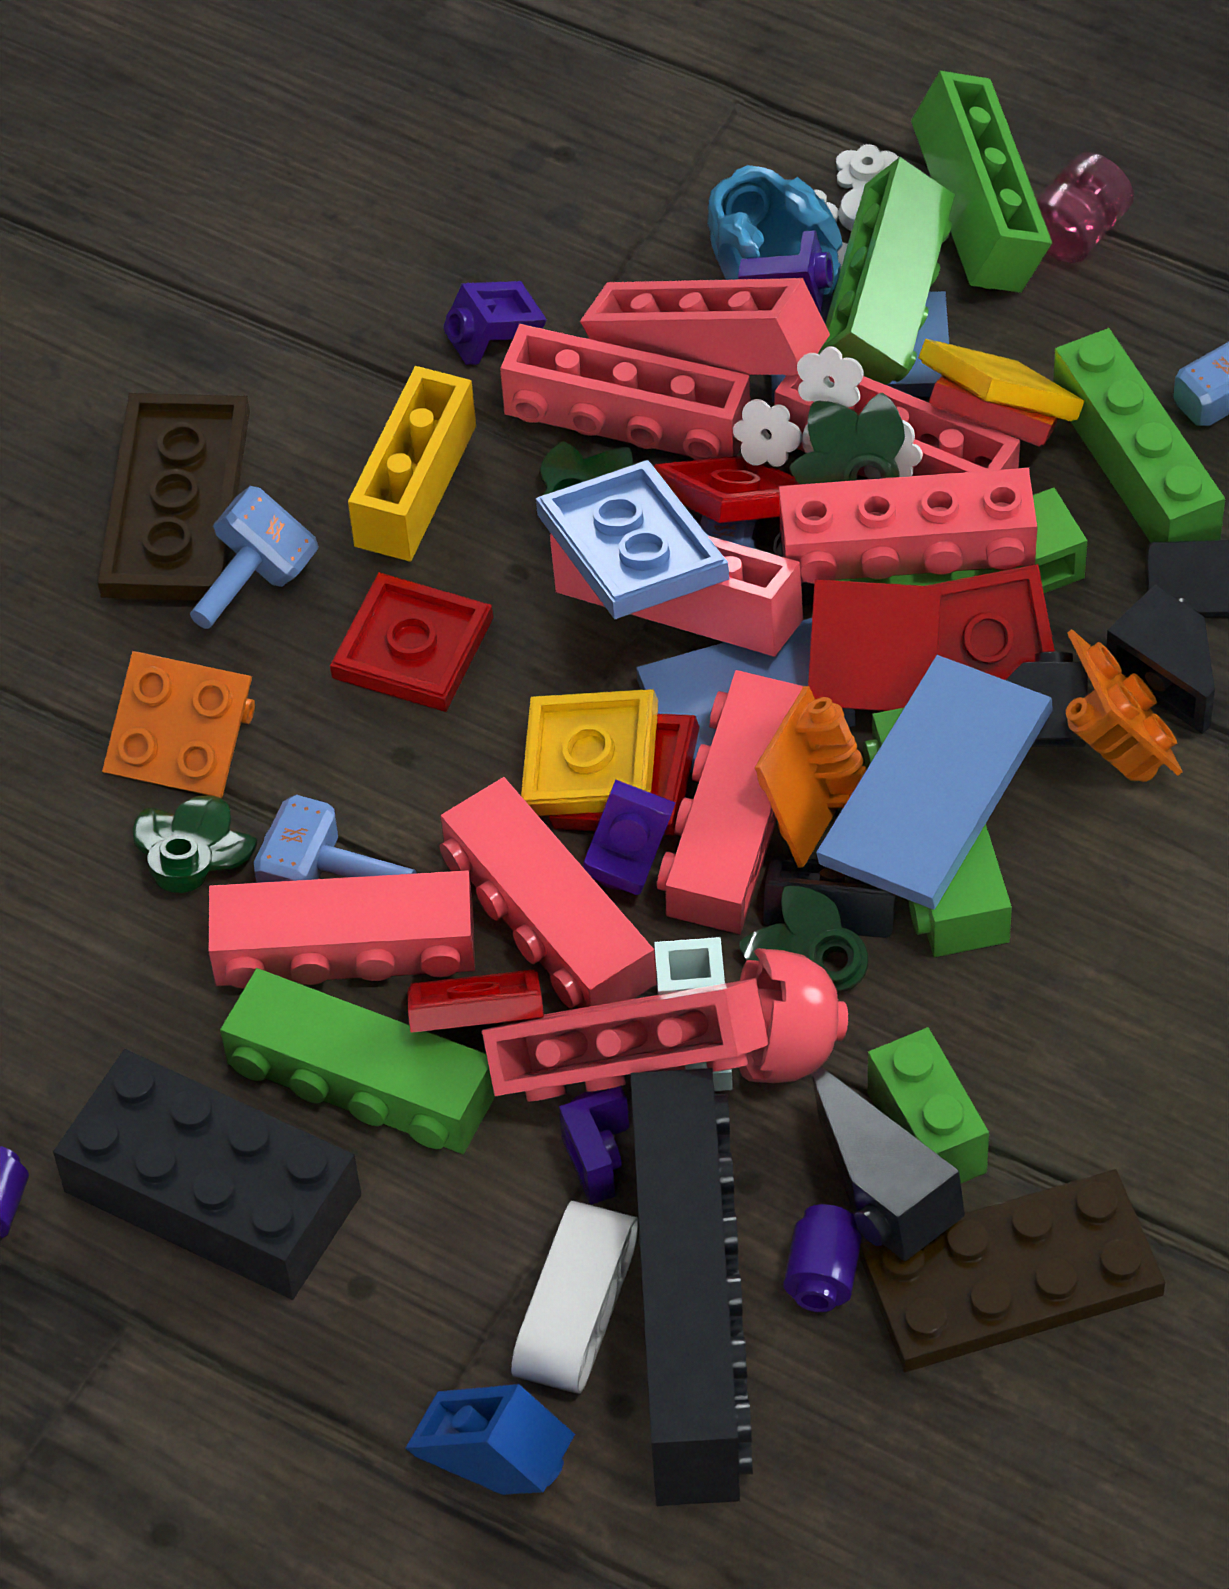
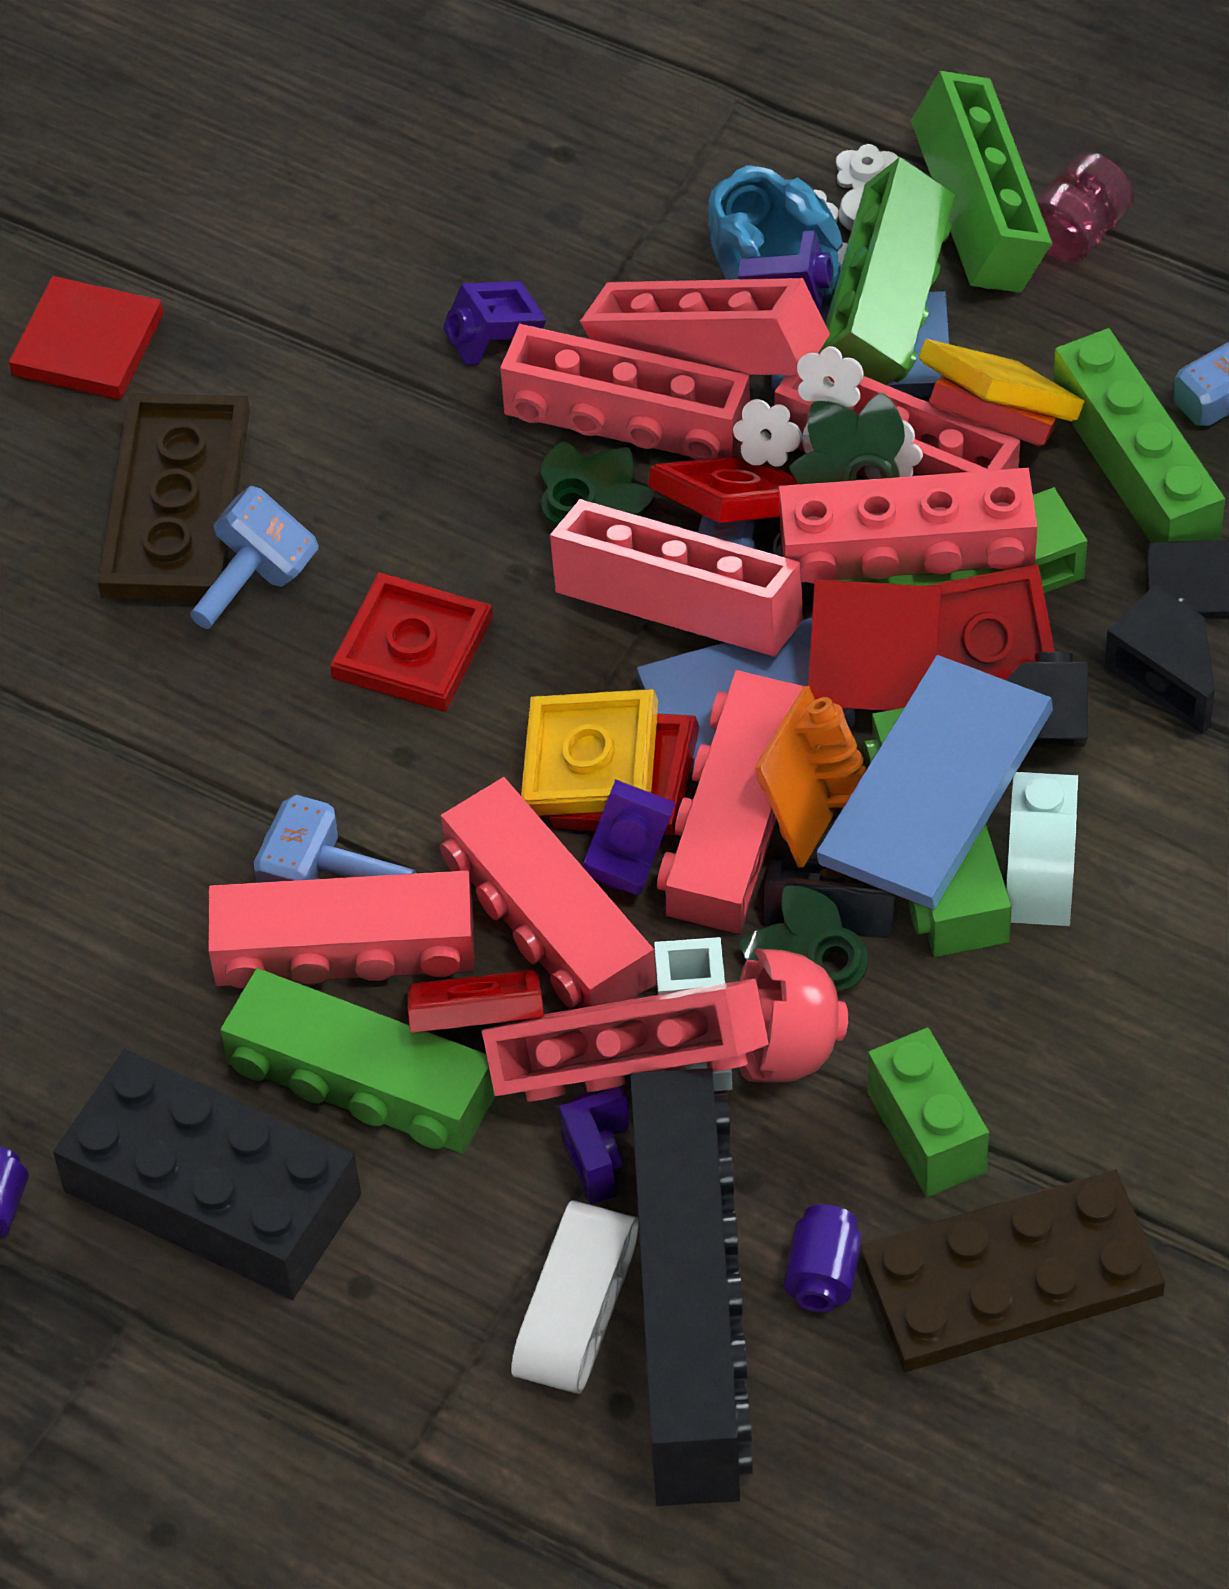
orange hinge [102,651,255,798] -> none
dark green plate [133,795,257,893] -> none
yellow brick [348,366,476,562] -> none
blue slope [406,1384,575,1495] -> none
medium blue tile [536,460,729,619] -> none
slope [812,1066,965,1262] -> none
orange hinge [1066,629,1183,782] -> none
none -> red tile [9,276,164,400]
none -> light aqua brick [1006,772,1078,926]

